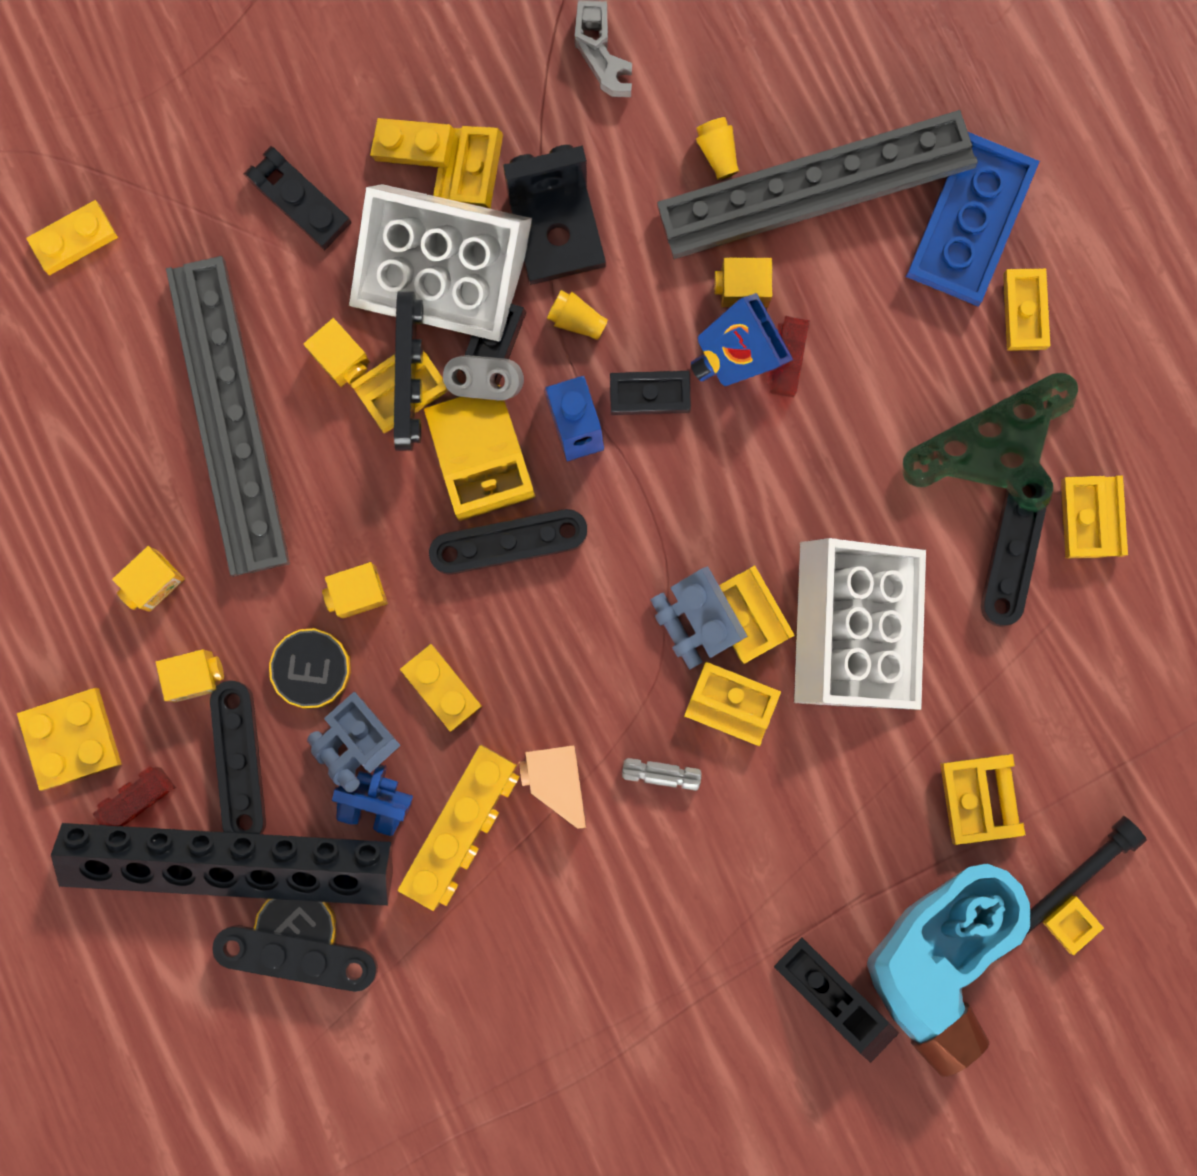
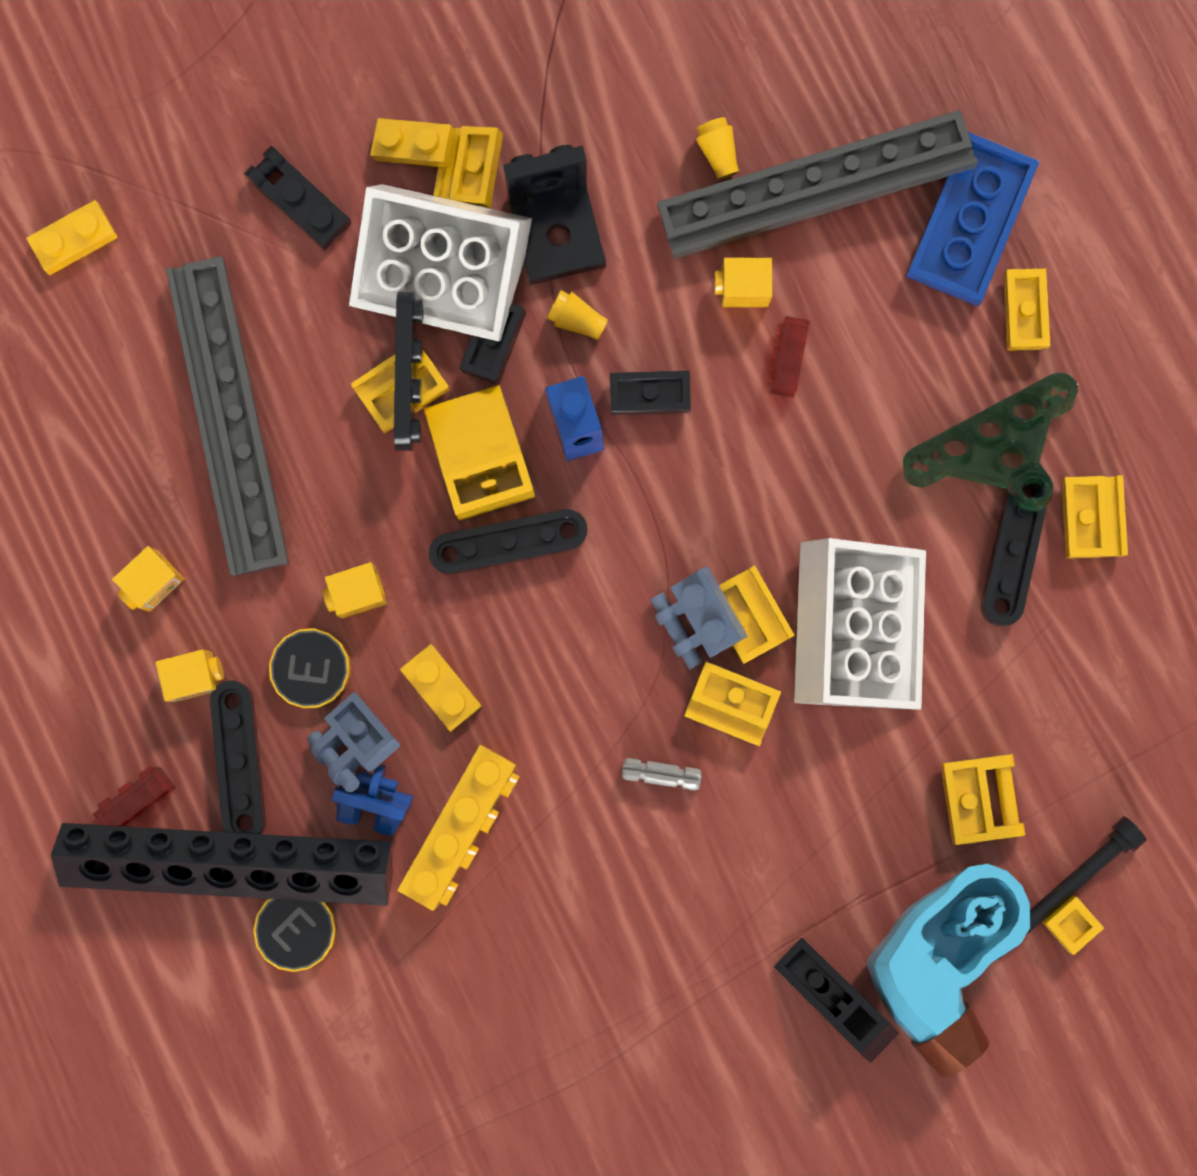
yellow plate [17,688,122,791] -> none
black plate [212,925,378,992] -> none
yellow brick [303,318,370,388] -> none
light grey plate [443,355,524,400] -> none
light nougat slope [519,745,586,829] -> none
light grey piece [575,0,632,97] -> none
blue torso [691,293,794,387] -> none

